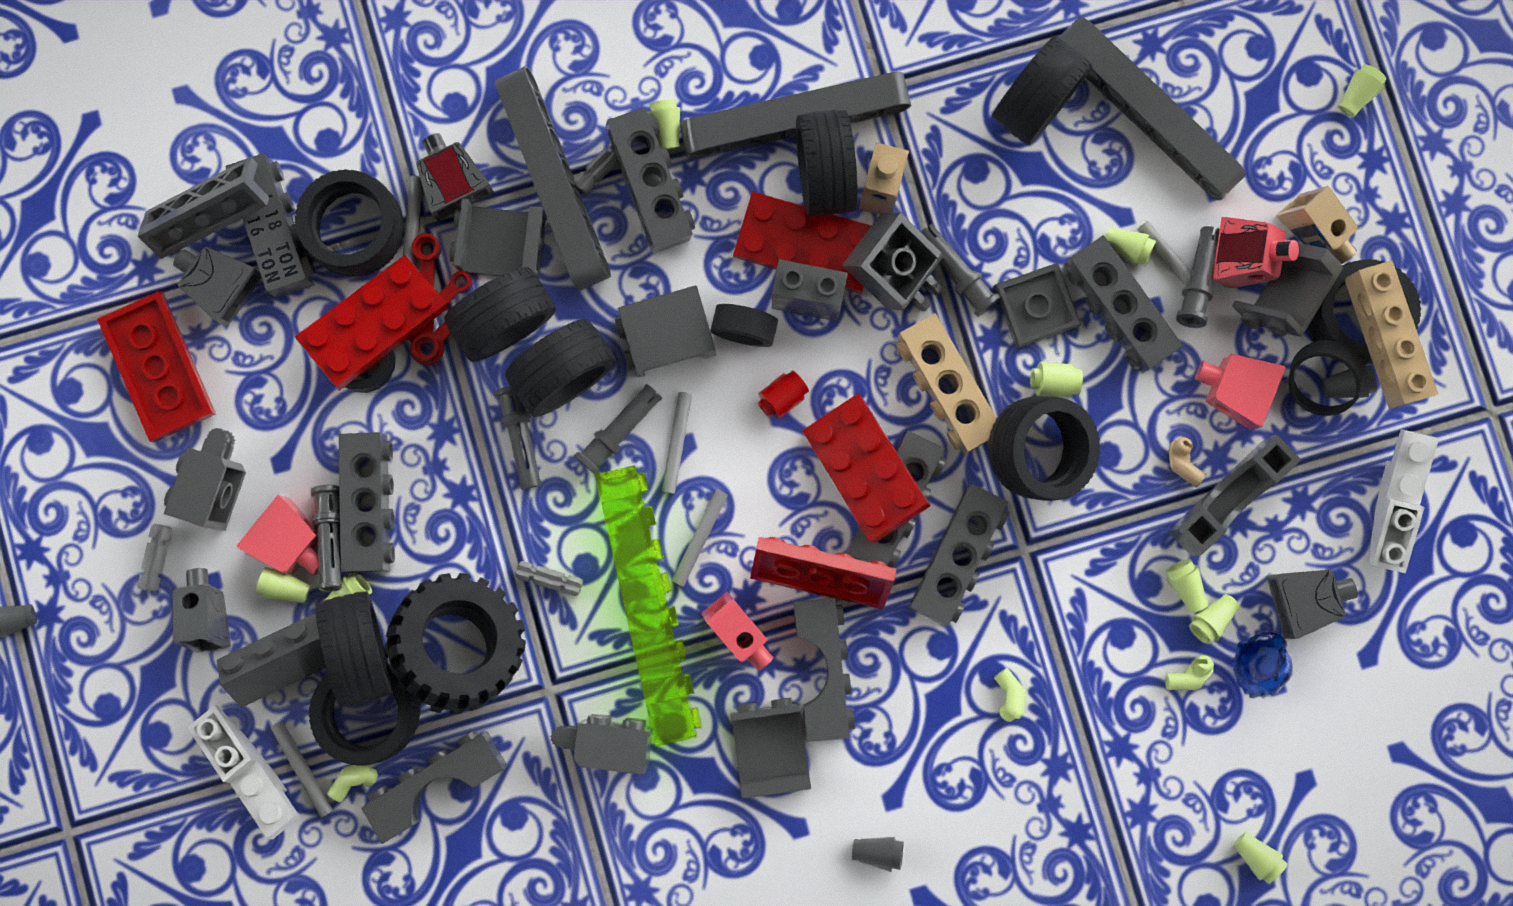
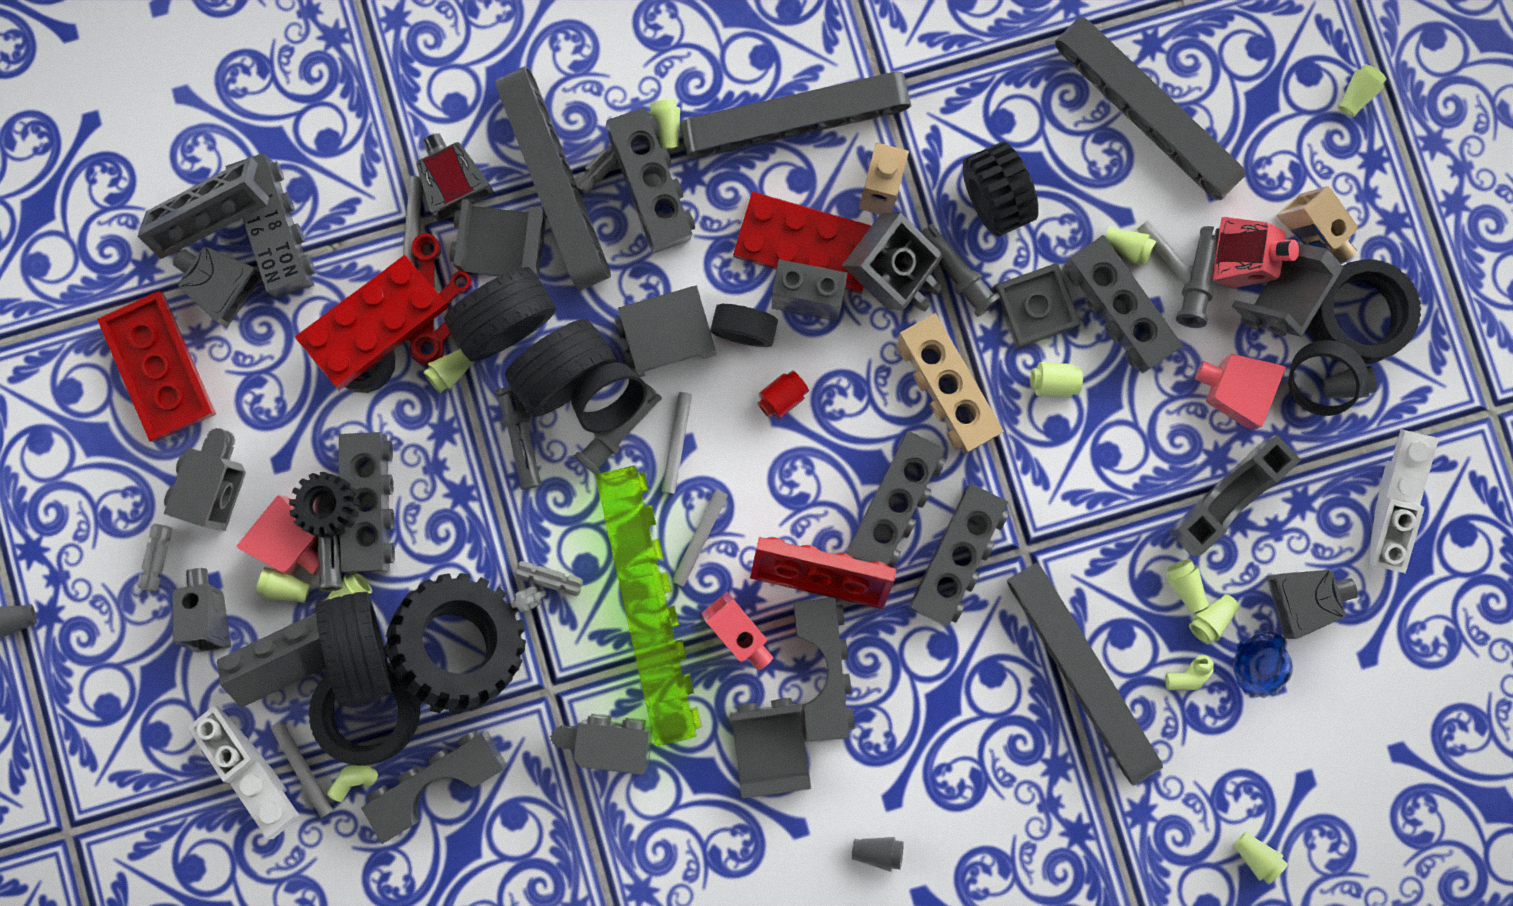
black tyre [295,169,404,276] -> none
black tyre [796,110,858,216] -> none
red plate [802,393,931,544] -> none
black tyre [988,396,1100,501] -> none
black tyre [992,36,1093,146] -> none
yellowish green arm [994,668,1026,722] -> none
tan arm [1168,437,1206,487] -> none
tan brick [1344,260,1439,410] -> none
none -> black tyre [289,472,360,538]
none -> yellowish green cone [423,348,475,393]
none -> light grey axle [511,585,546,613]
none -> black tyre [571,363,647,433]
none -> black tyre [963,141,1038,237]
none -> dark grey beam [1007,562,1163,786]

